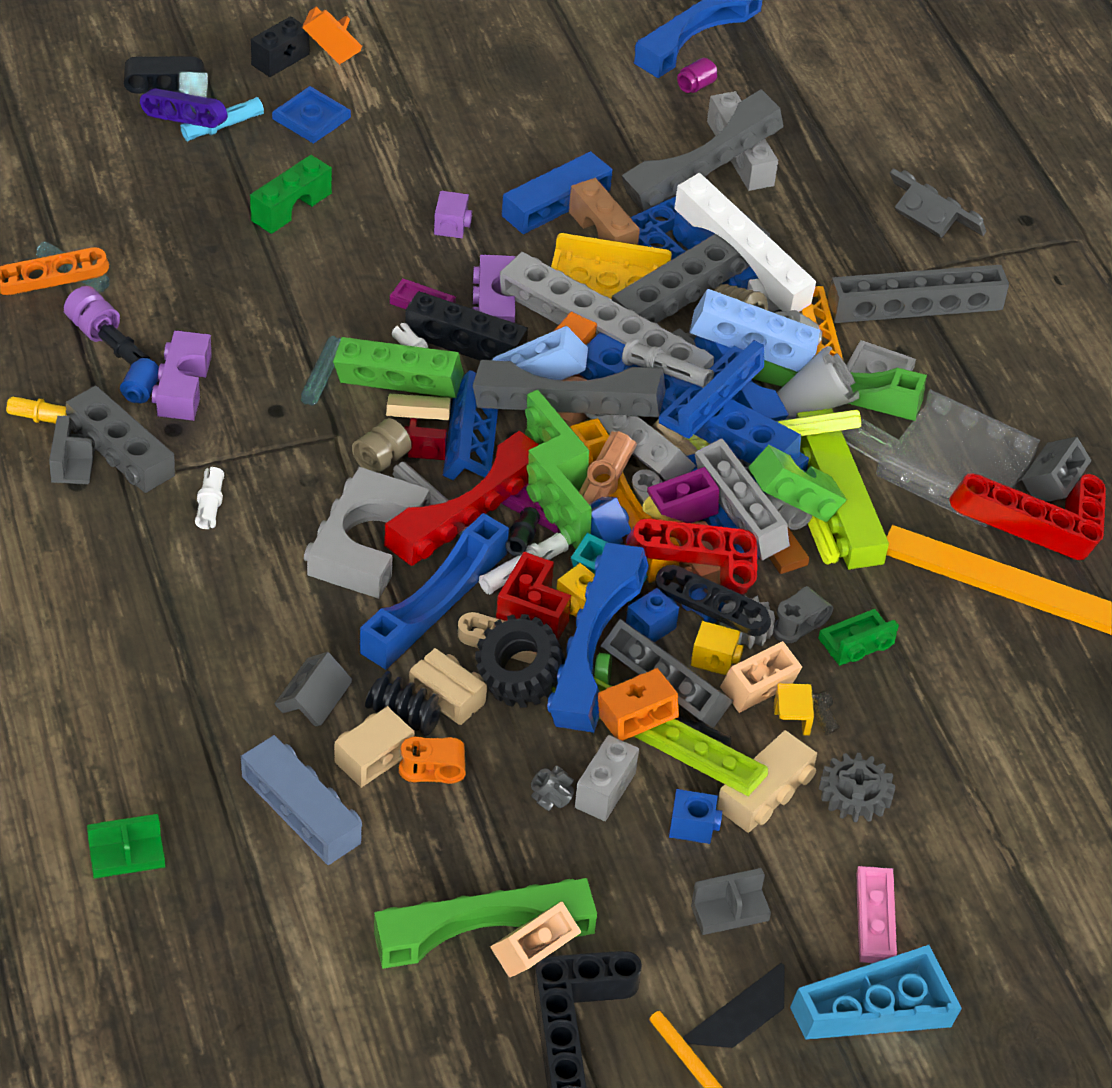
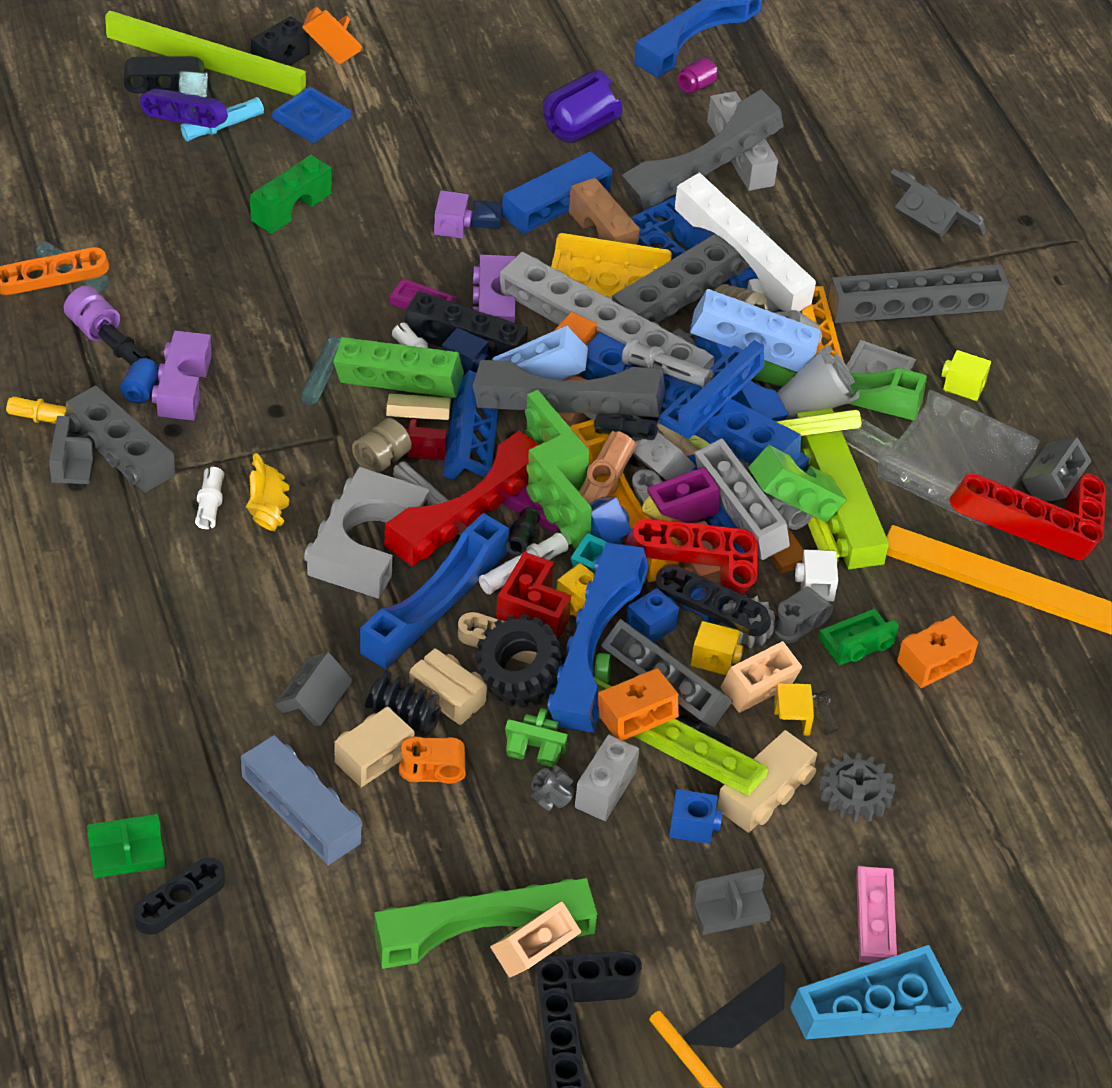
none -> lime tile [105,10,306,96]
none -> black beam [134,858,225,934]
none -> yellow plant [246,453,289,531]
none -> dark blue brick [441,328,490,377]
none -> dark blue tile [471,200,502,229]
none -> bright green hips [505,707,569,768]
none -> dark purple cylinder [543,69,623,143]
none -> black pin [594,413,658,440]
none -> white brick [795,550,838,601]
none -> orange brick [897,616,978,688]
none -> neon yellow brick [941,350,991,401]

